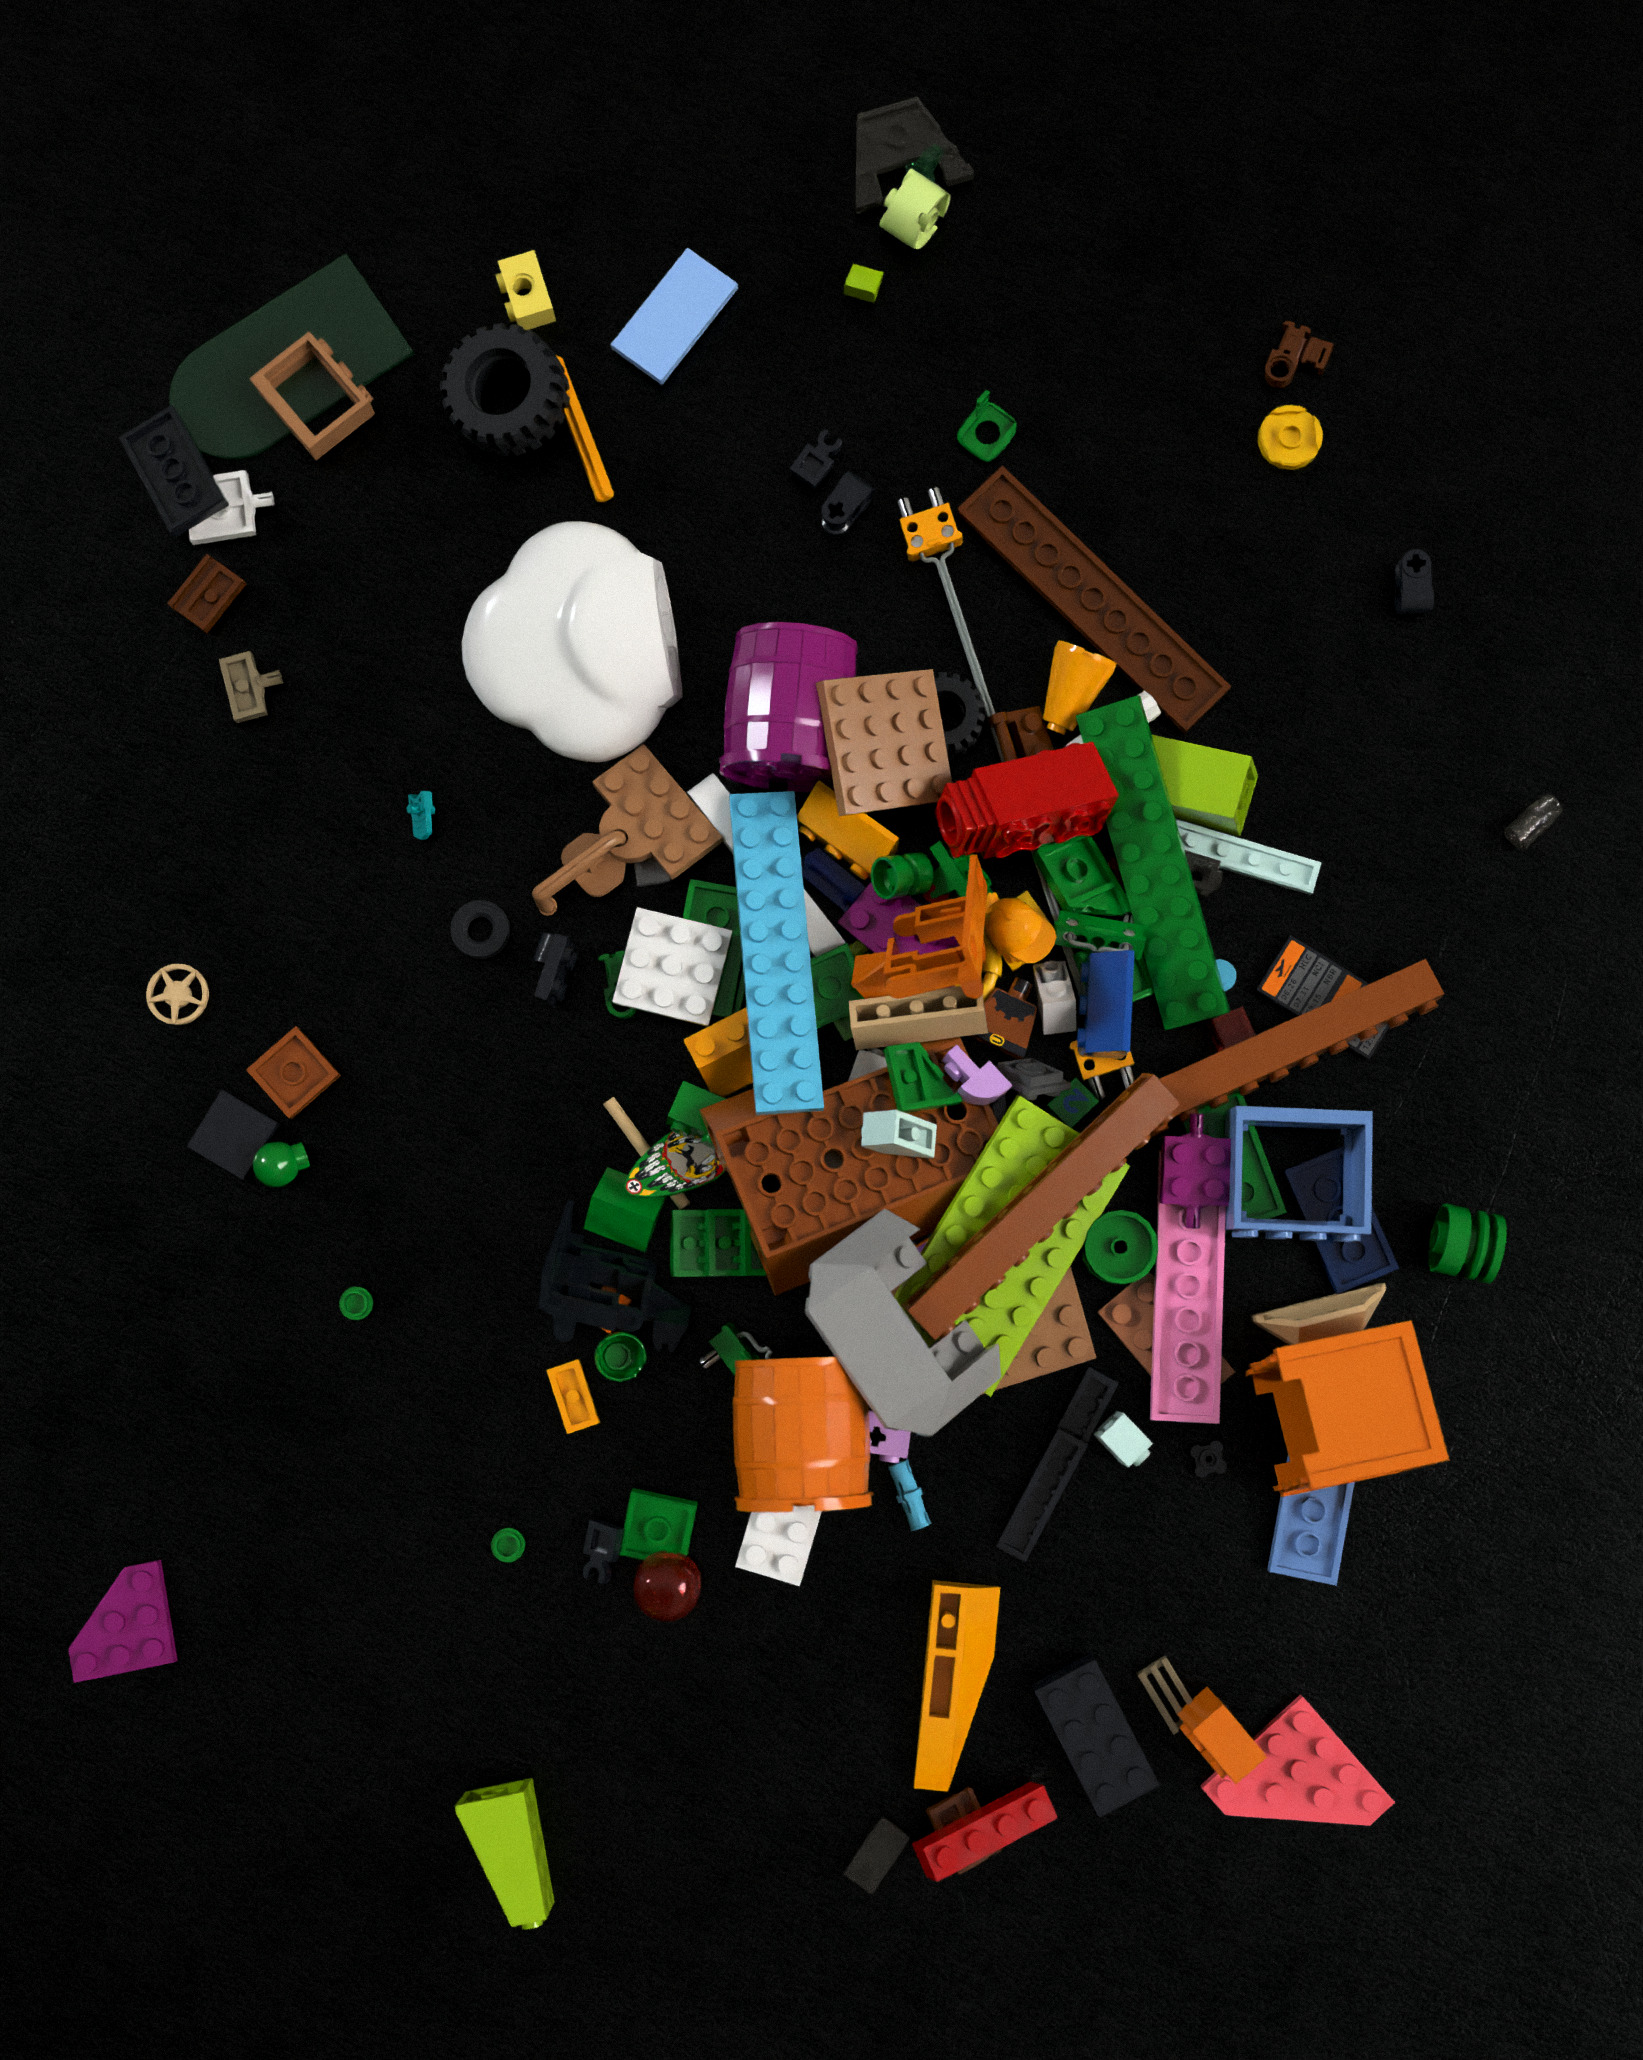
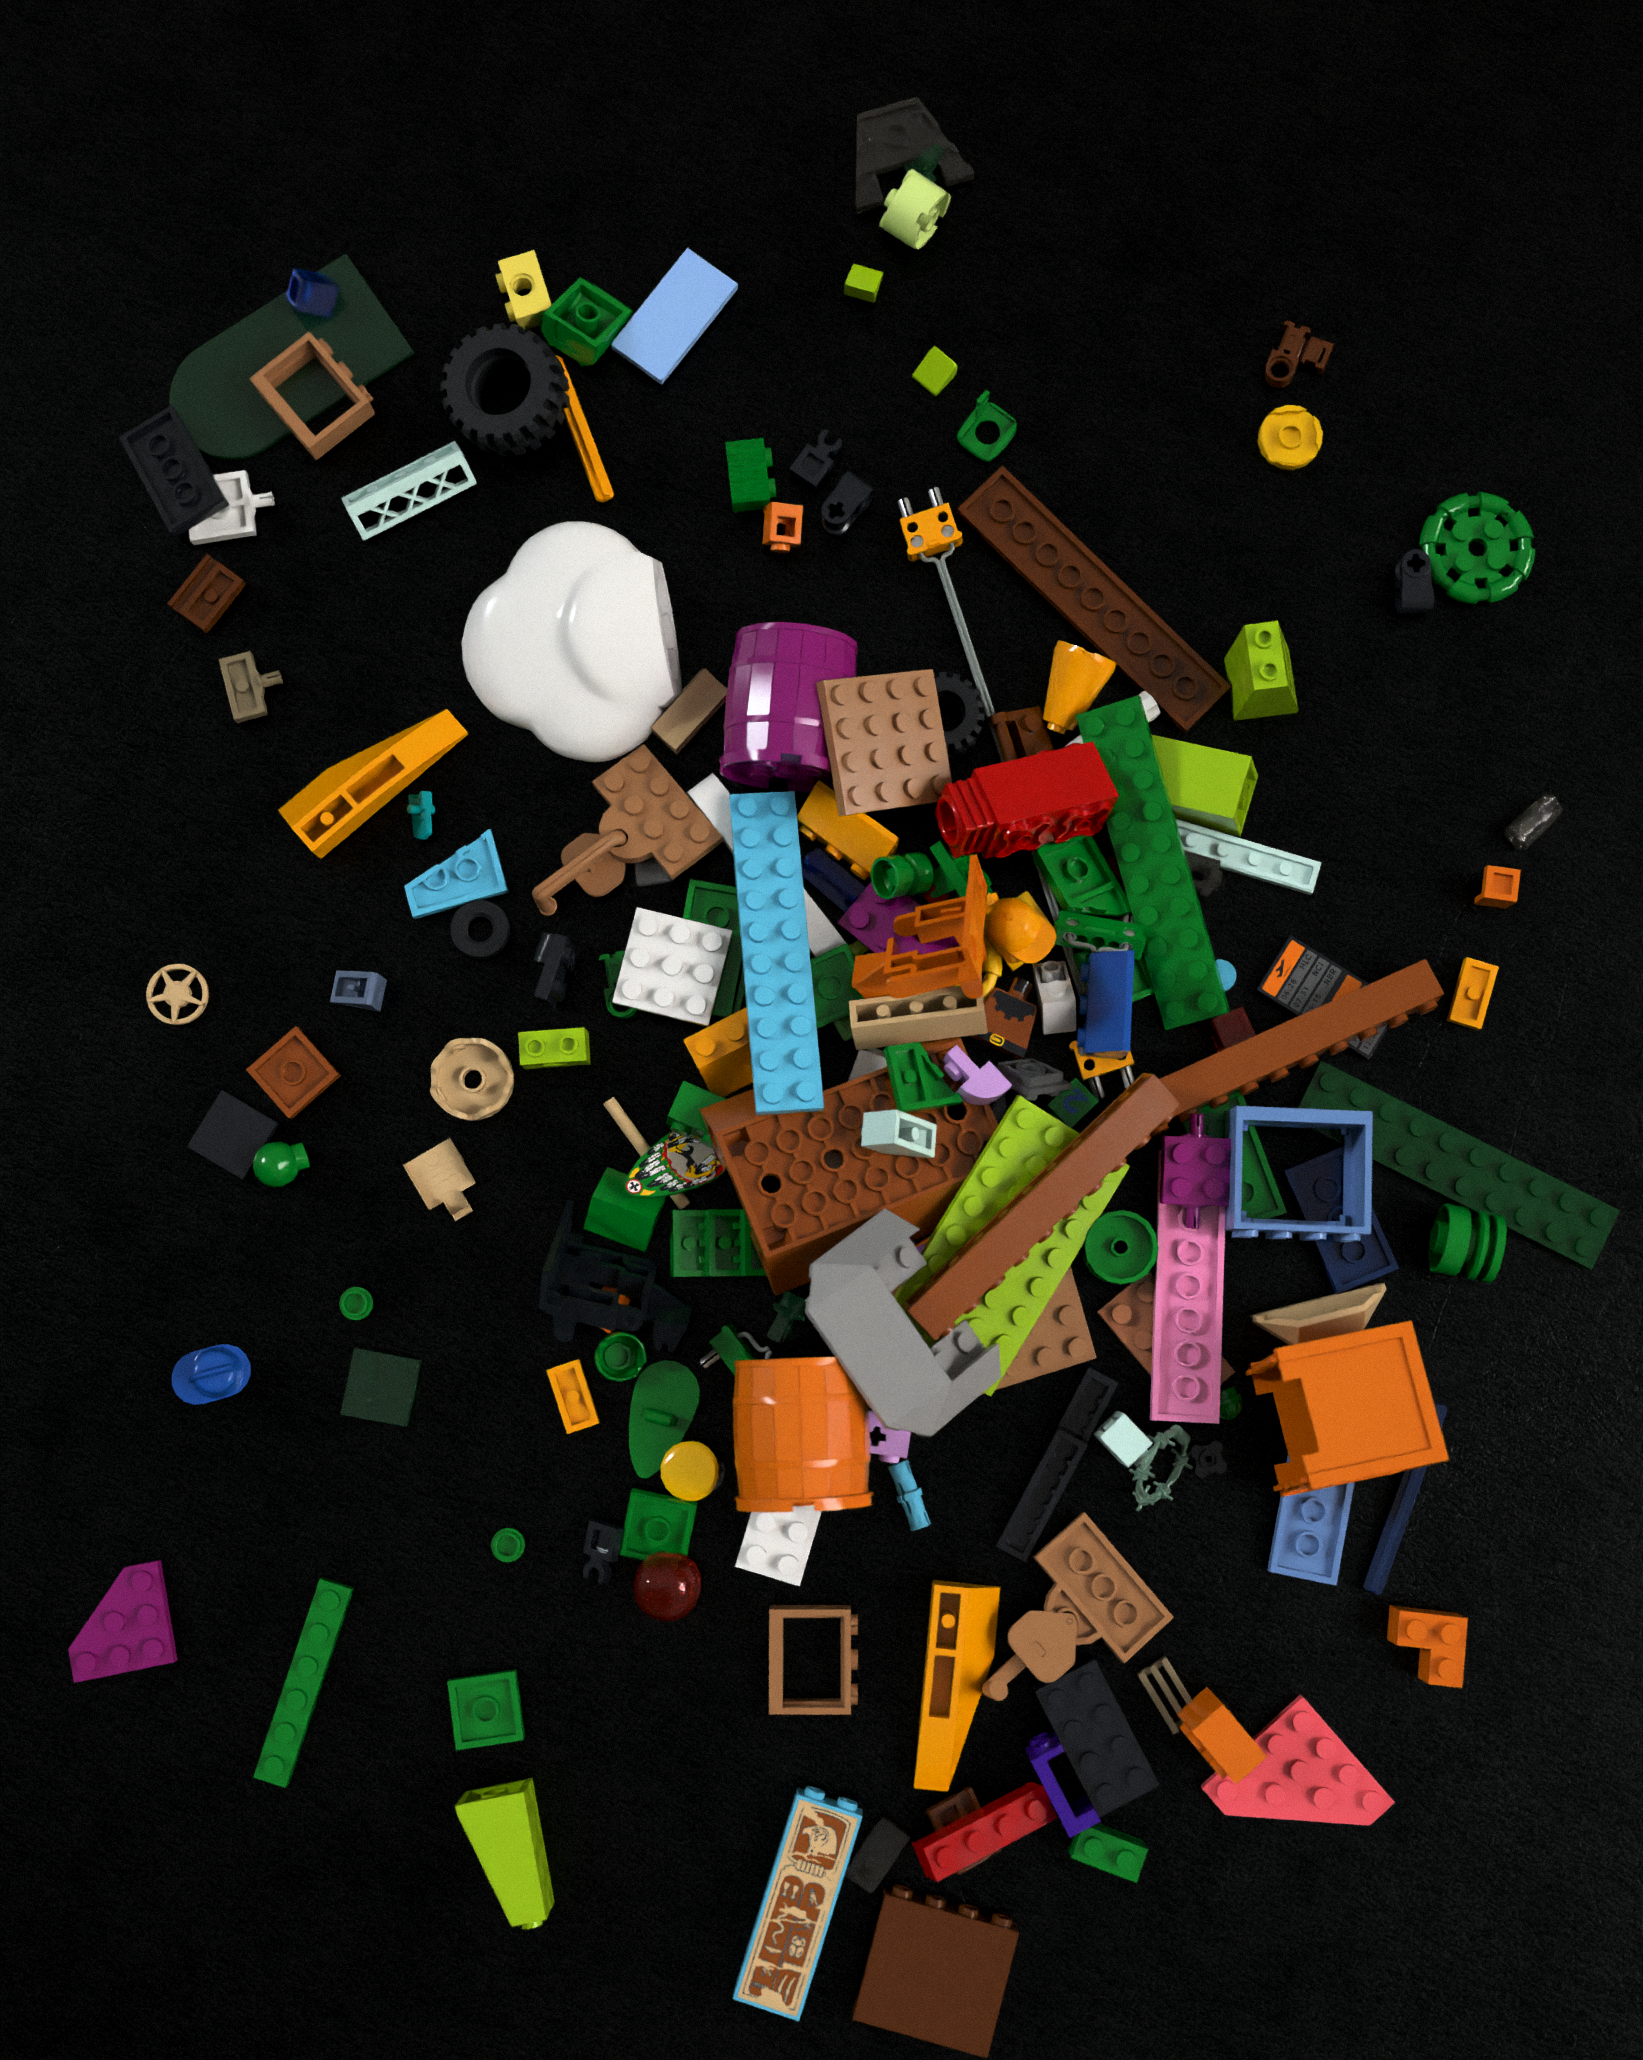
none -> blue piece [172,1344,251,1405]
none -> green plate [253,1577,354,1788]
none -> light orange wedge [278,709,468,859]
none -> clear blue panel [285,268,339,317]
none -> sand blue slope [330,970,387,1012]
none -> clear green plate [341,1348,422,1427]
none -> light aqua fence [342,441,477,541]
none -> tan piece [403,1137,476,1221]
none -> medium azure wing [404,829,509,919]
none -> tan plate [430,1038,514,1121]
none -> green plate [447,1669,525,1750]
none -> lime brick [518,1027,590,1069]
none -> green slope [541,277,633,366]
none -> green shield [629,1360,700,1478]
none -> tan piece [651,668,727,754]
none -> yellow piece [660,1441,725,1501]
none -> green brick [725,438,776,513]
none -> brick [733,1786,863,2021]
none -> orange brick [763,502,803,553]
none -> clear green piece [767,1291,806,1343]
none -> medium nougat window [769,1605,858,1715]
none -> reddish brown panel [853,1884,1019,2058]
none -> lime slope [912,346,958,397]
none -> medium nougat plate [981,1512,1174,1701]
none -> dark purple panel [1025,1732,1101,1838]
none -> green brick [1067,1823,1148,1883]
none -> sand green piece [1129,1425,1193,1512]
none -> green plate [1220,1386,1242,1420]
none -> lime slope [1224,621,1298,721]
none -> dark green plate [1296,1061,1620,1270]
none -> dark blue axle [1363,1401,1448,1595]
none -> orange brick [1387,1605,1468,1688]
none -> green plate [1419,492,1535,605]
none -> light orange plate [1446,957,1499,1030]
none -> orange panel [1474,865,1521,909]

